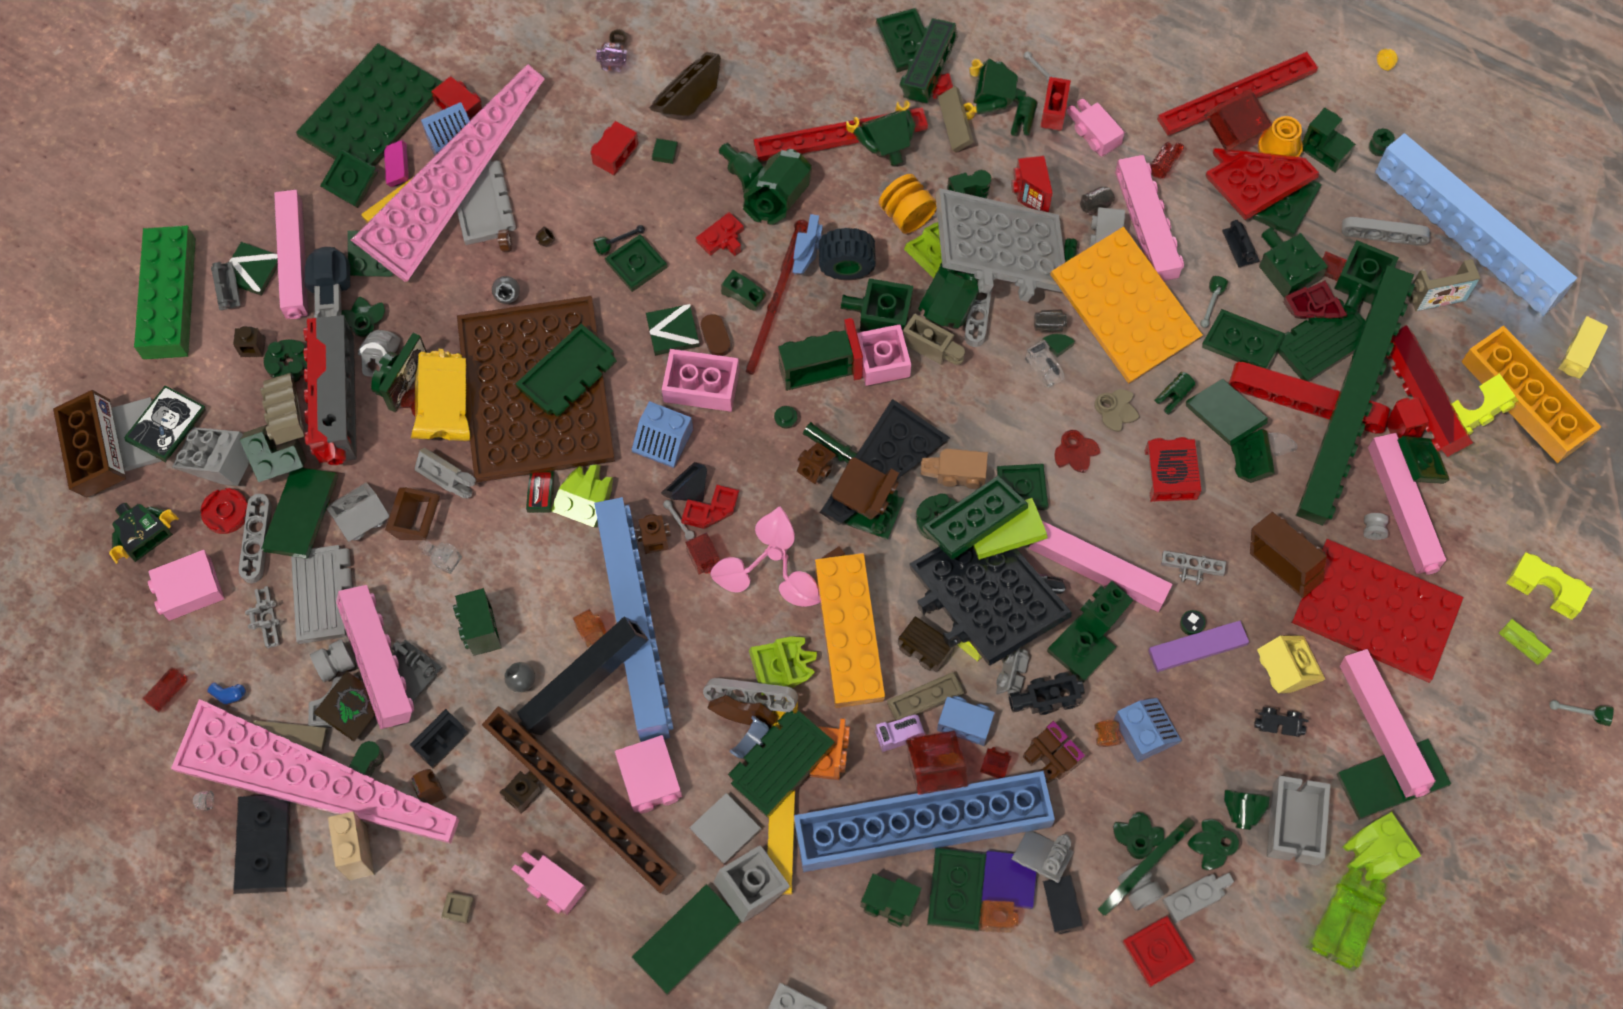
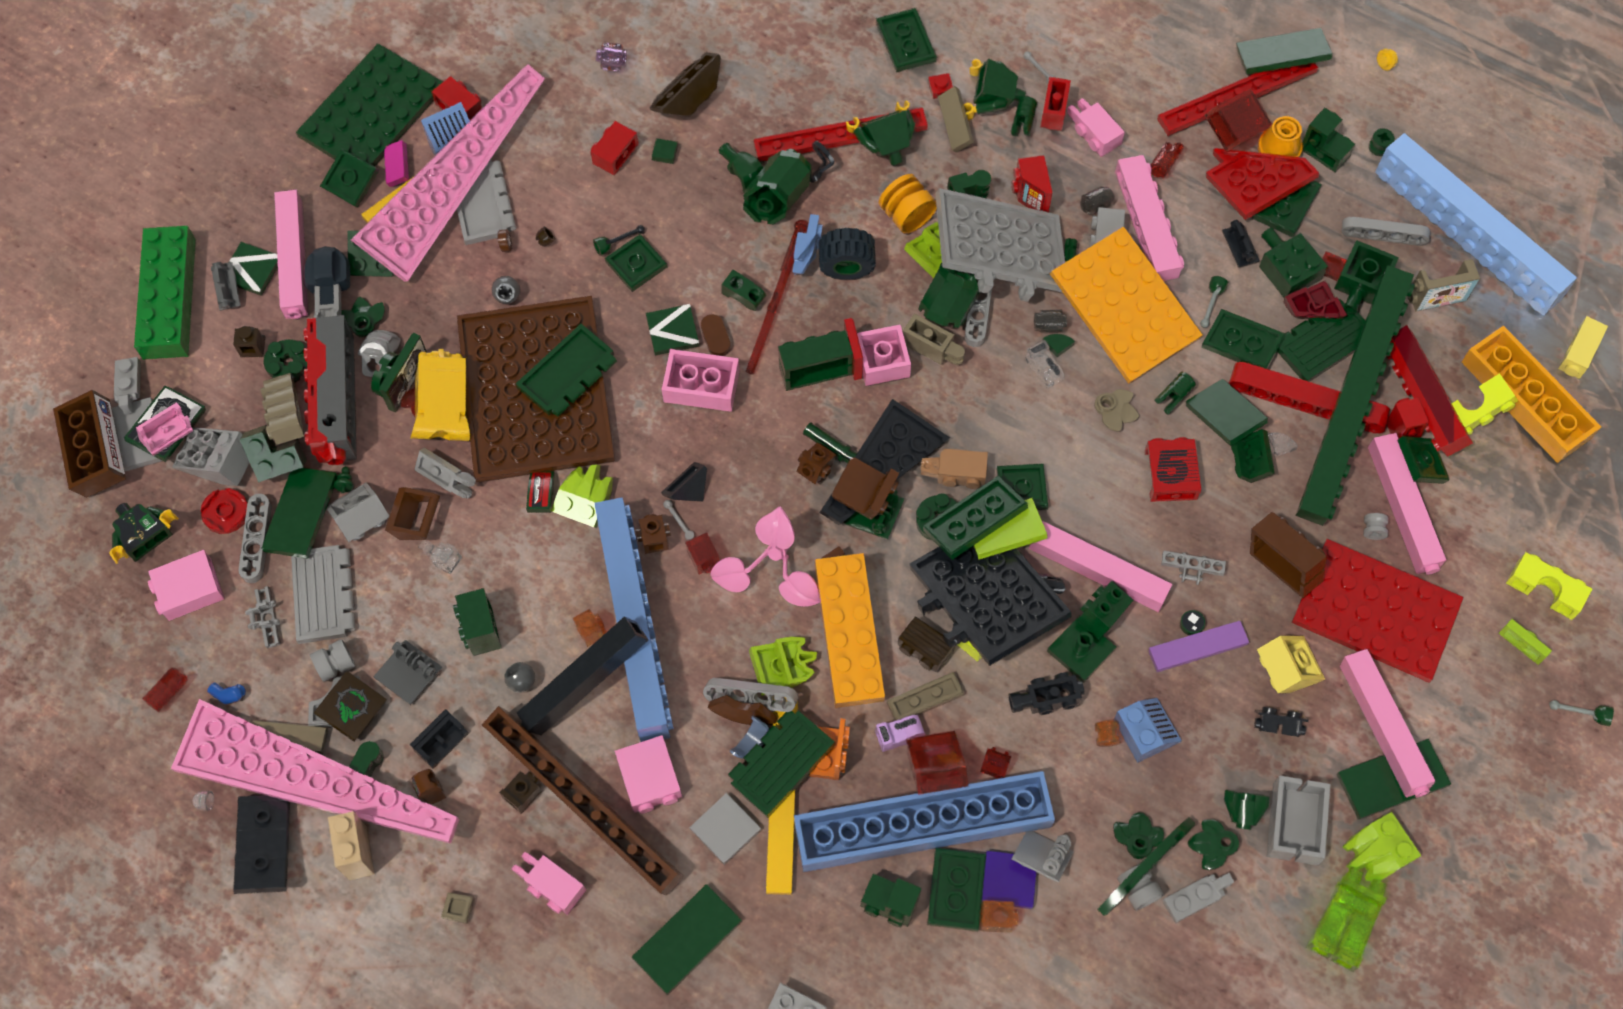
bright pink brick [336,585,414,729] -> none
dark brown hinge [609,29,627,47] -> none
medium blue slope [632,401,693,468] -> none
red tile [681,485,739,529] -> none
red hinge [696,212,744,256] -> none
light grey slope [714,845,790,923] -> none
dark green plate [774,406,797,429] -> none
dark green brick [841,278,914,332] -> none
dark green brick [900,18,958,103] -> none
medium blue brick [937,696,995,746] -> none
light grey hinge [996,648,1029,696] -> none
reddish brown hips [1023,721,1085,784] -> none
black hinge [1043,875,1084,934] -> none
clear red plate [1054,430,1100,473] -> none
red tile [1122,916,1195,987] -> none
none -> light grey hinge [114,357,141,414]
none -> bright pink hinge [136,402,193,456]
none -> dark green hair [334,466,354,494]
none -> black piece [810,141,835,183]
none -> tile [1236,28,1332,75]

